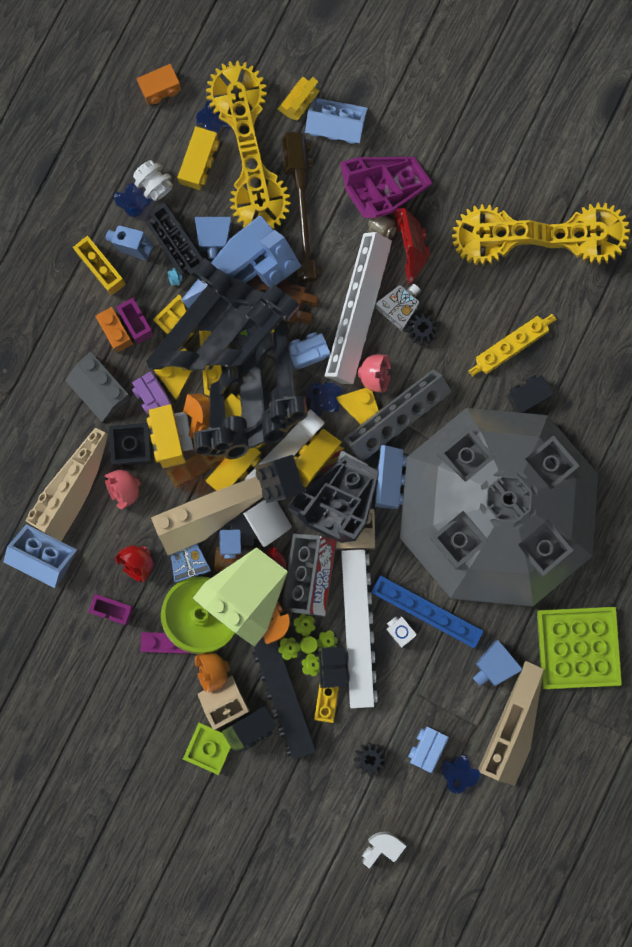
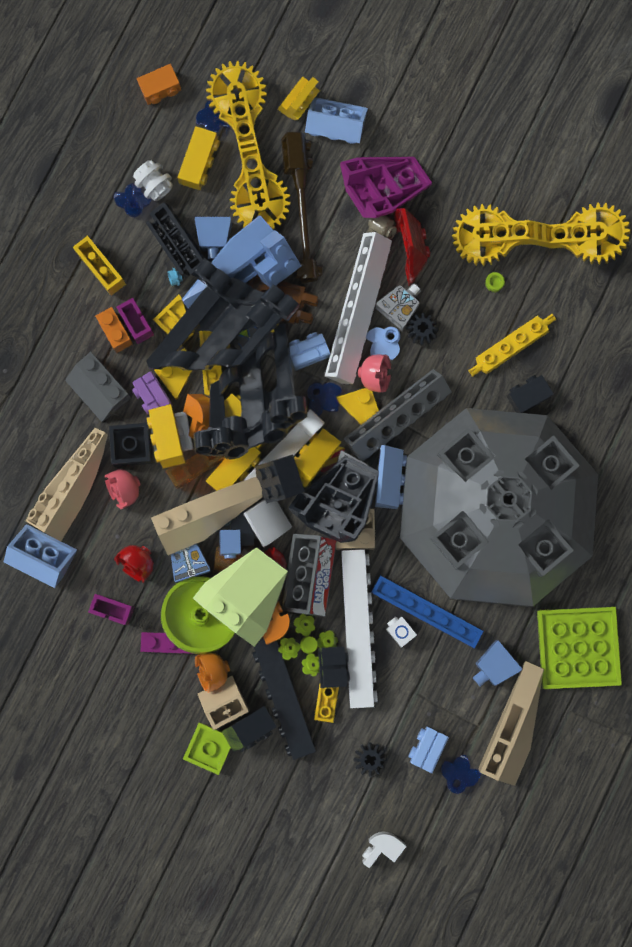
medium blue torso [106,226,154,261] -> none
none -> light blue plate [366,327,400,360]
none -> lime tile [485,272,505,292]

